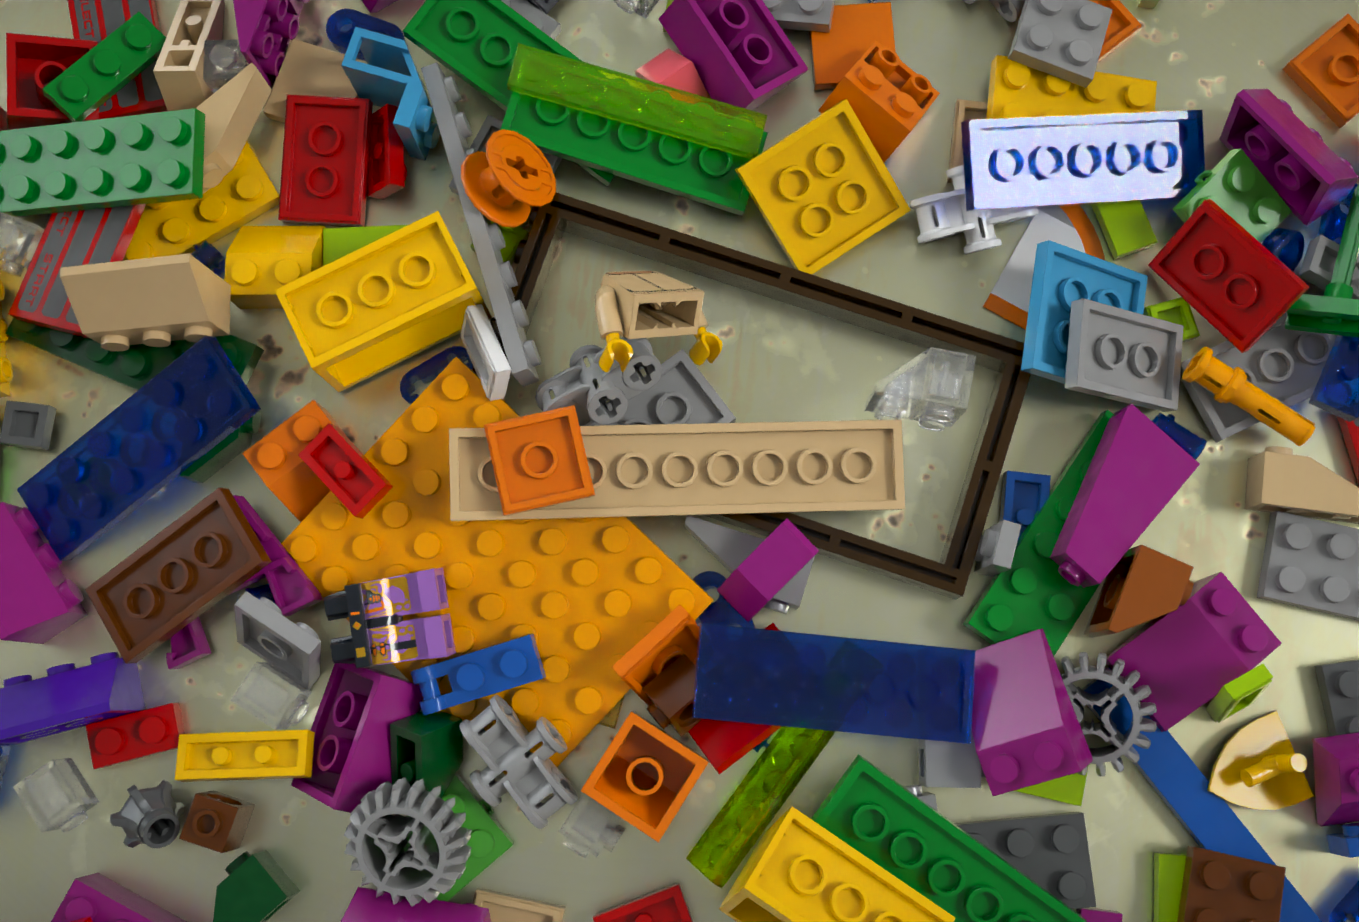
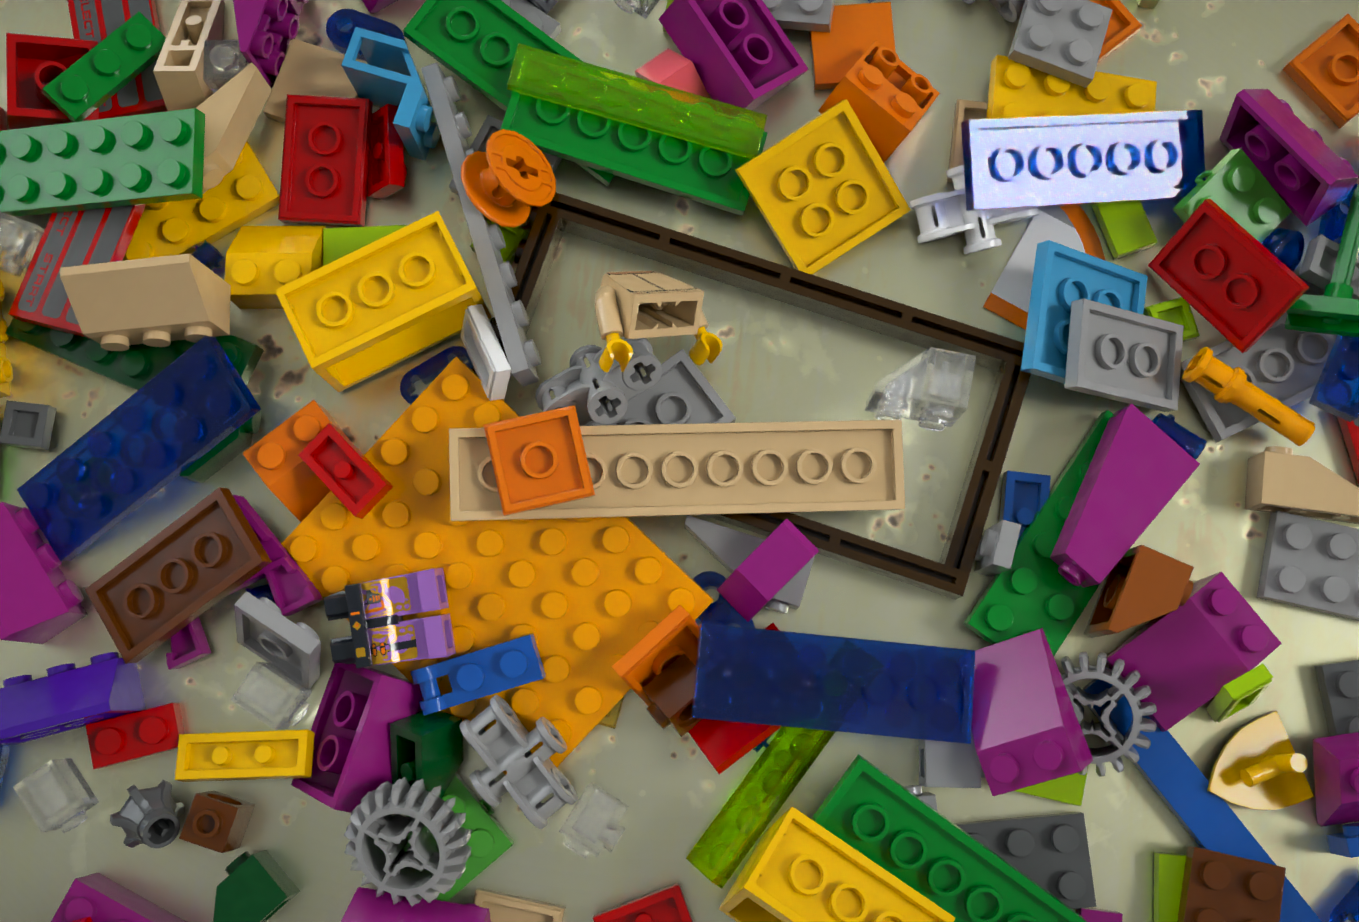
orange slope [581,711,709,843] -> none

